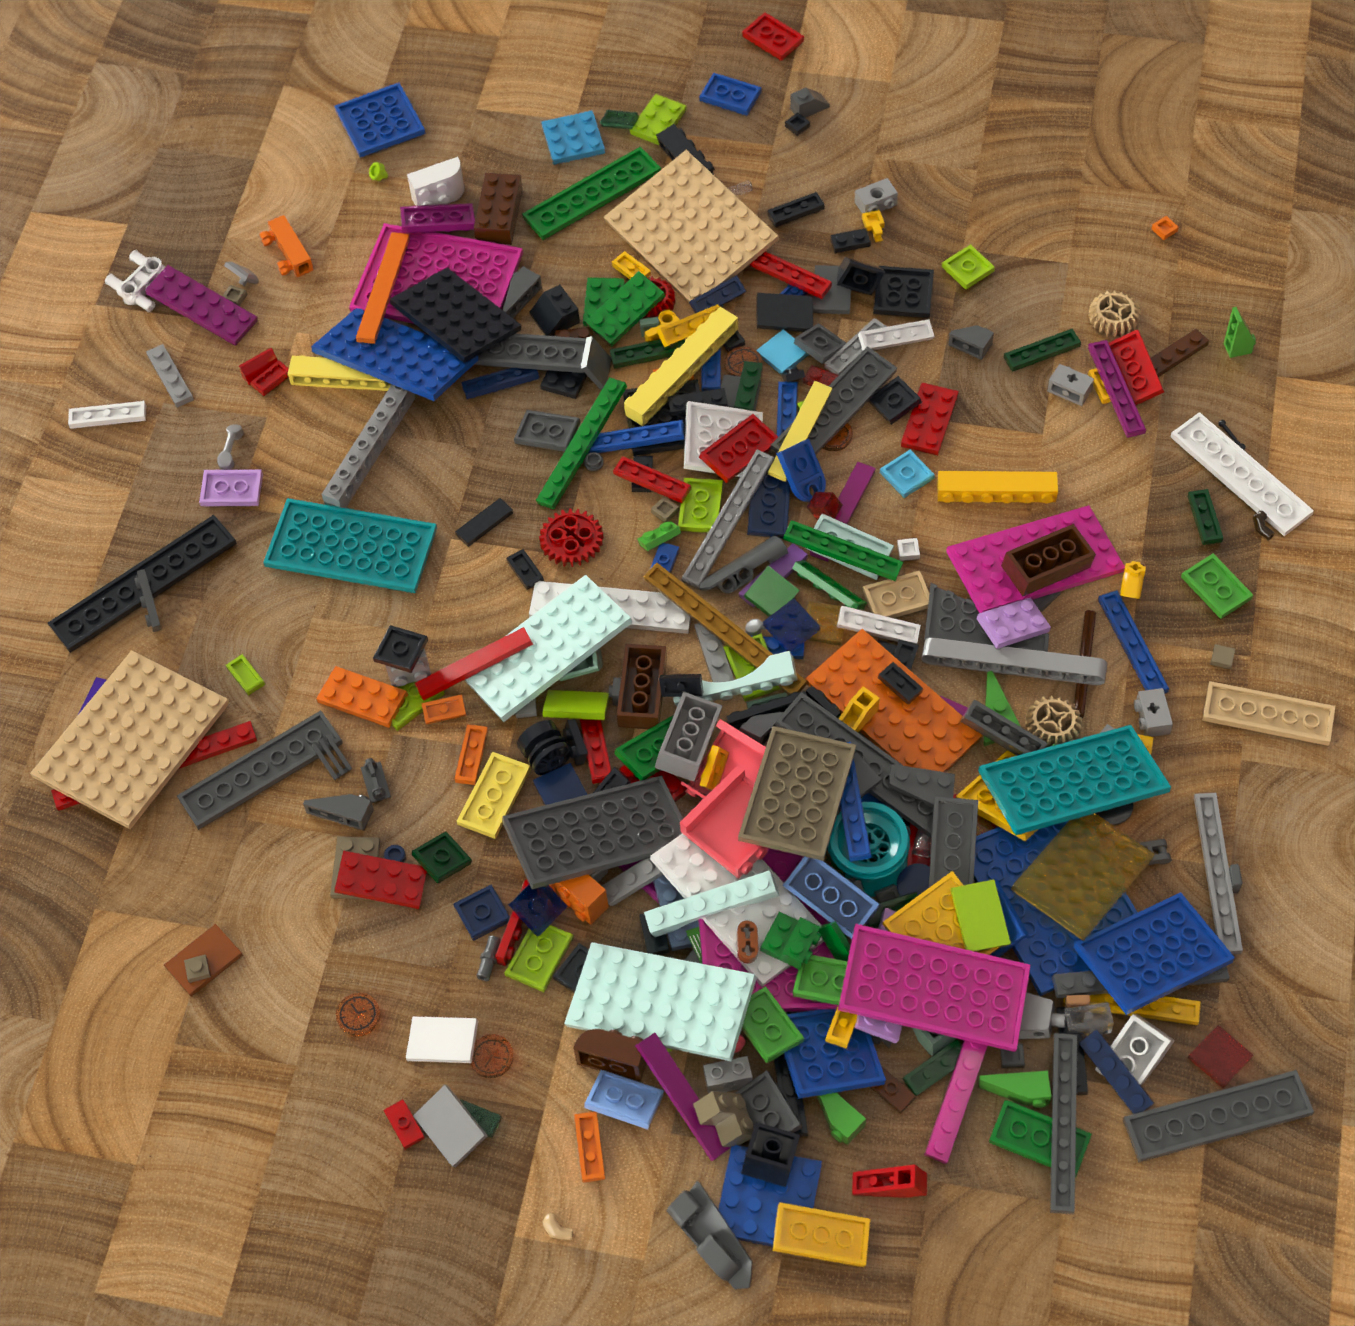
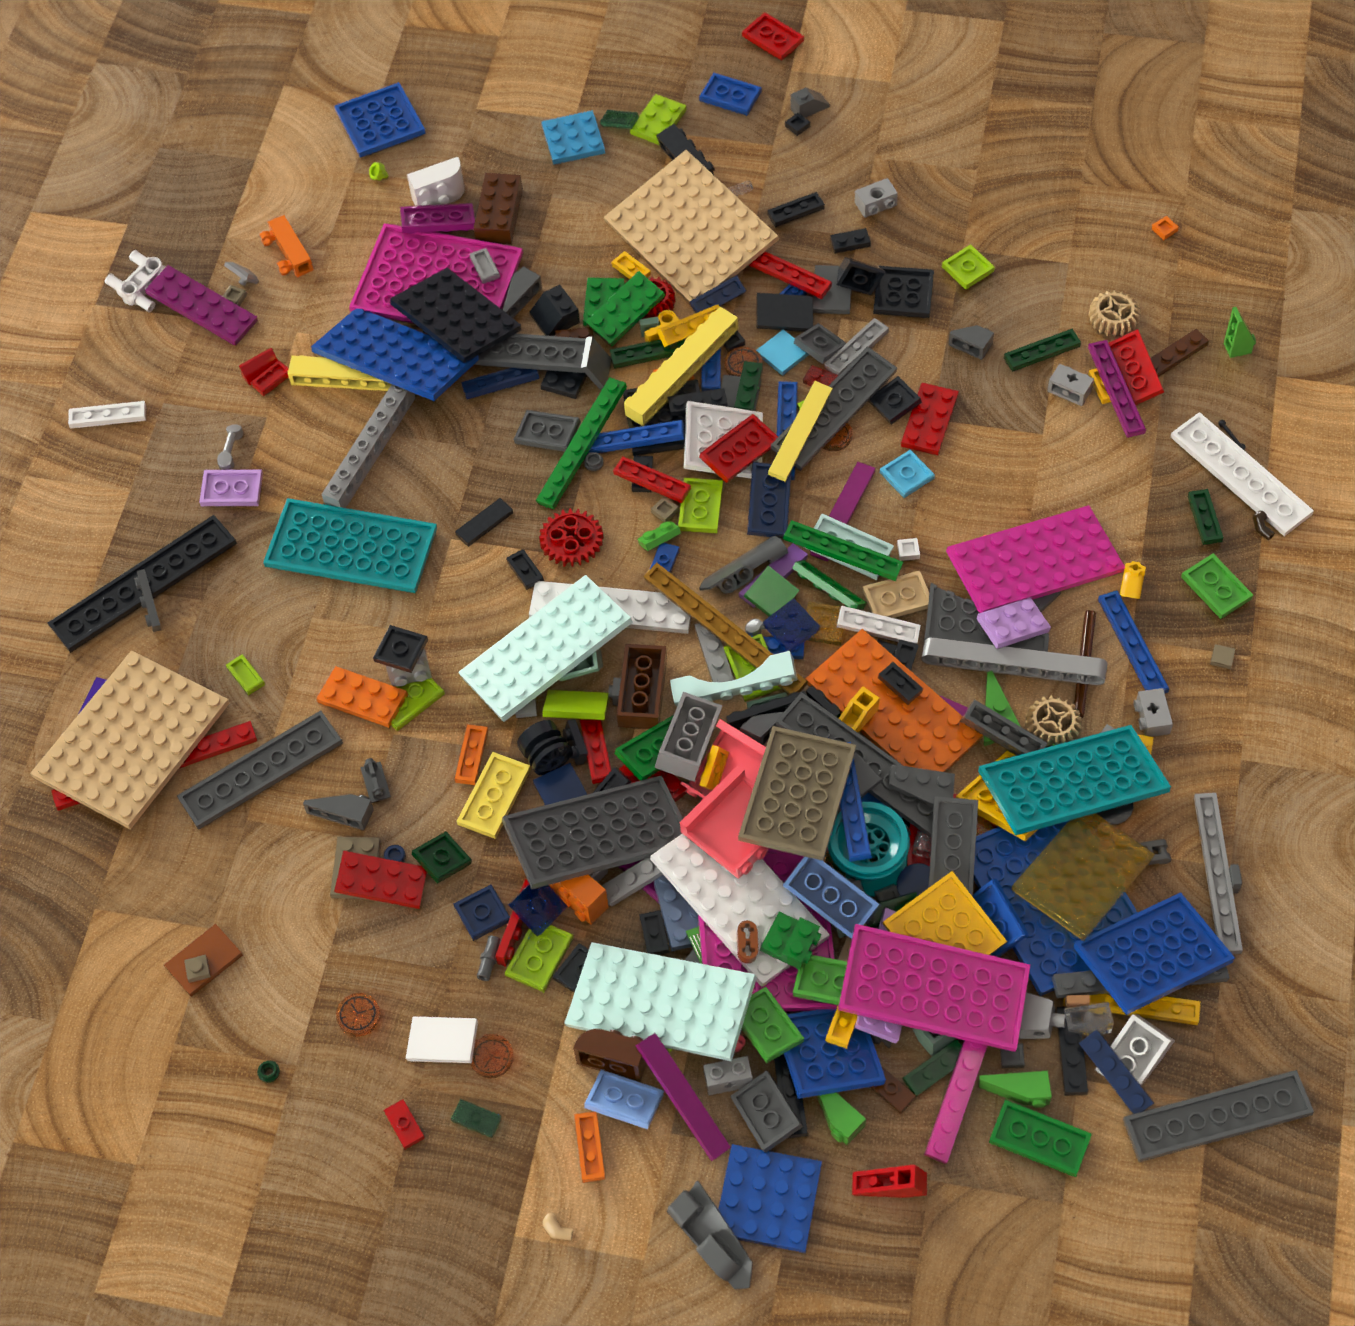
light grey plate [146,344,194,408] -> none
dark grey tile [311,734,352,780] -> none
orange tile [356,232,410,344] -> none
light grey tile [413,1085,488,1167] -> none
tile [415,627,533,701] -> none
orange plate [421,694,466,725] -> none
green plate [522,146,661,240] -> none
light aqua arch [644,870,779,937] -> none
black plate [659,674,704,697] -> none
light grey tile [681,449,774,589] -> none
dark tan brick [693,1091,754,1147] -> none
black slope [741,1122,800,1187] -> none
yellow plate [773,1202,870,1267] -> none
blue tile [776,438,826,502] -> none
black plate [781,367,805,382] -> none
clear red brick [807,492,843,520] -> none
green tile [819,921,851,961] -> none
white plate [858,319,935,350] -> none
yellow plate [862,210,884,242] -> none
yellow brick [937,471,1058,503] -> none
lime tile [950,879,1011,952] -> none
reddish brown brick [1001,524,1096,596] -> none
dark grey plate [1050,1033,1077,1215] -> none
clear red tile [1188,1025,1253,1088] -> none
tan plate [1202,681,1335,746] -> none
none -> dark green plate [257,1061,280,1083]
none -> light grey tile [469,248,500,284]

